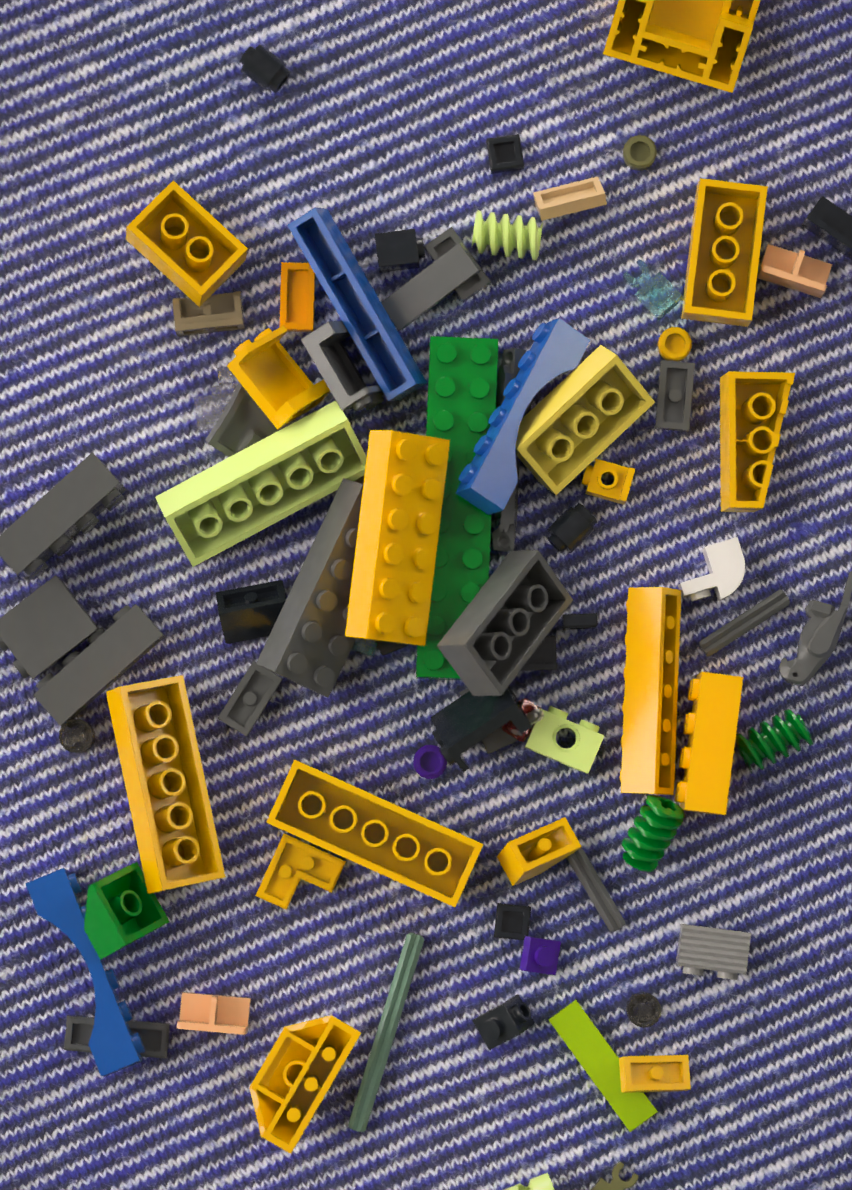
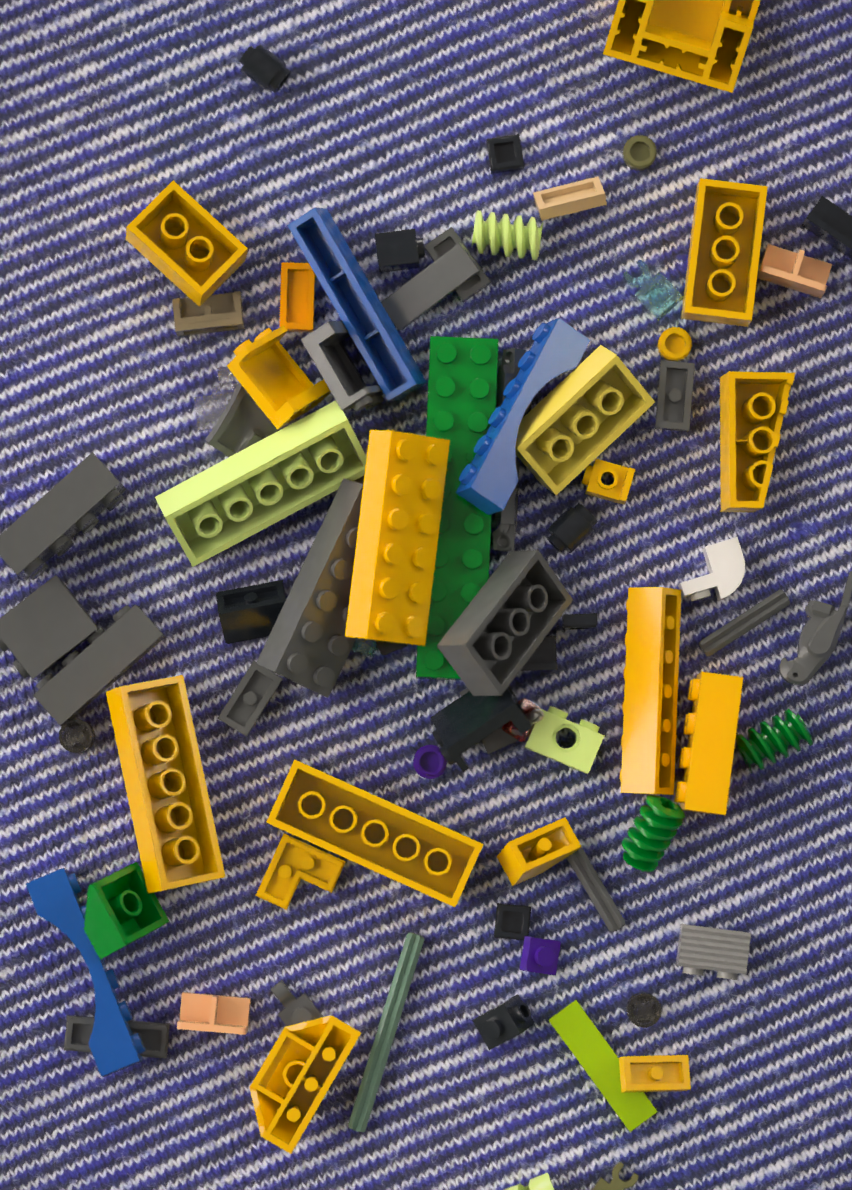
none -> dark grey plate [271,980,324,1026]

